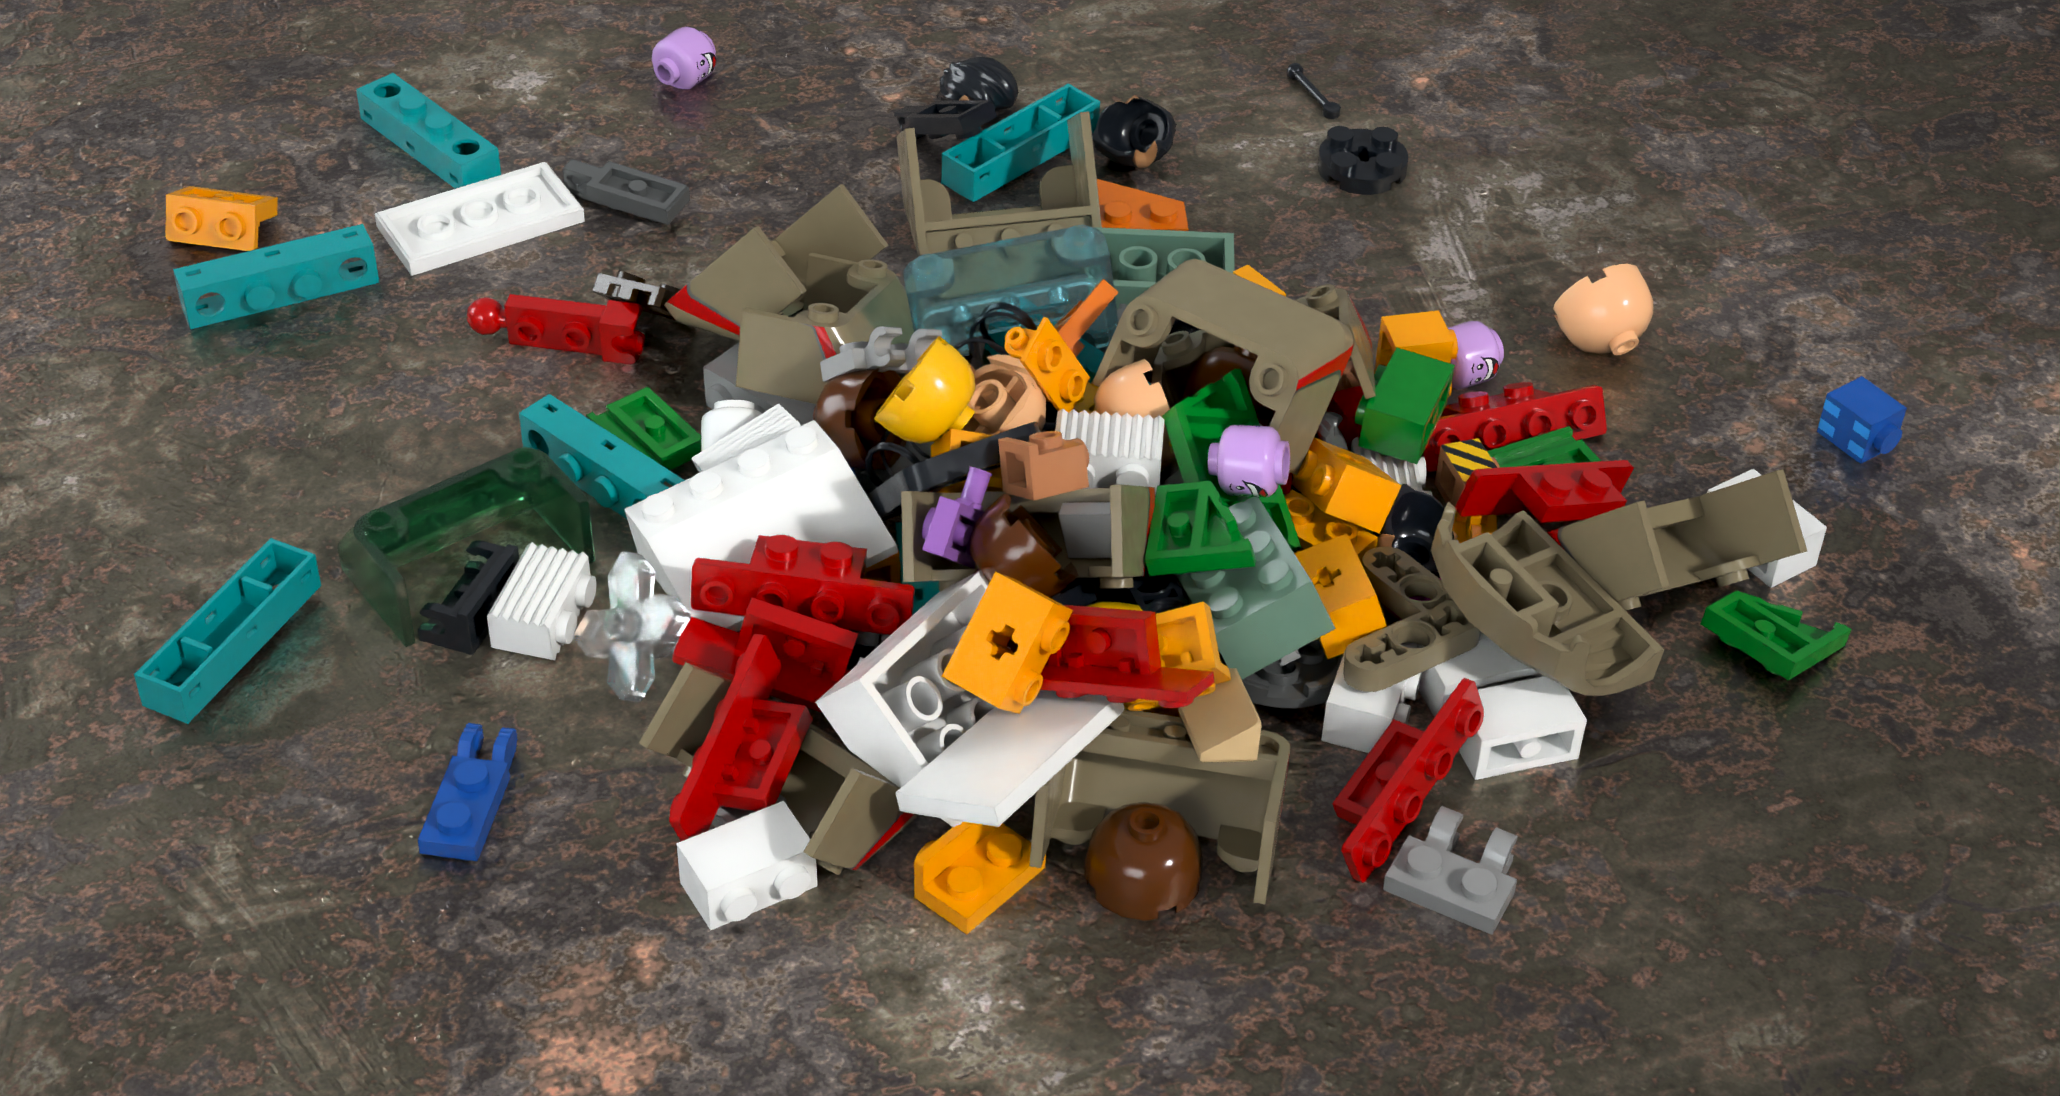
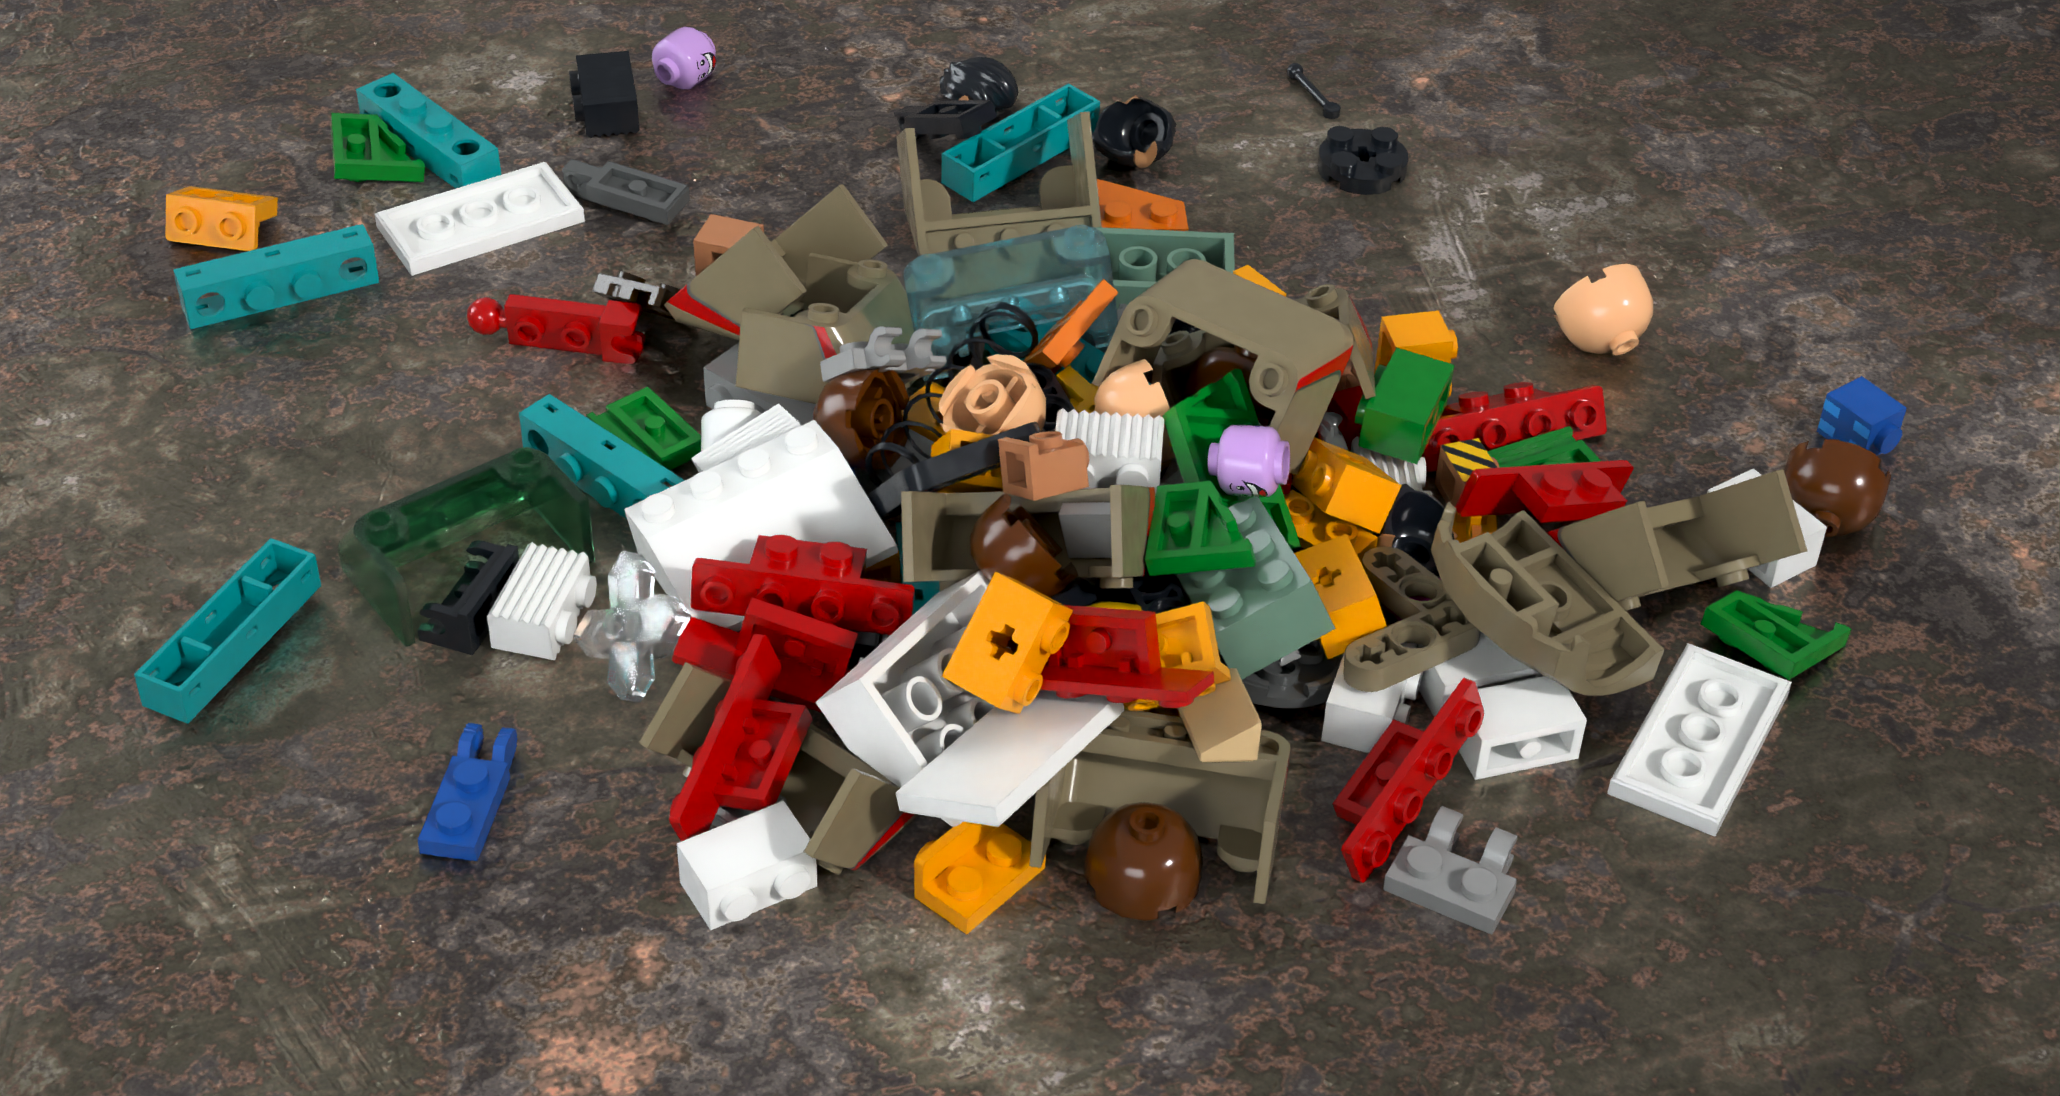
yellow cylinder [874,336,975,444] -> none
medium lavender plate [922,466,992,569] -> none
light orange hinge [1004,317,1090,412] -> none
lavender head [1448,321,1504,390] -> none
none -> green wing [331,113,425,182]
none -> black brick [569,51,640,138]
none -> nougat panel [693,214,764,276]
none -> white tile [1607,643,1792,837]
none -> reddish brown cylinder [1784,439,1891,537]

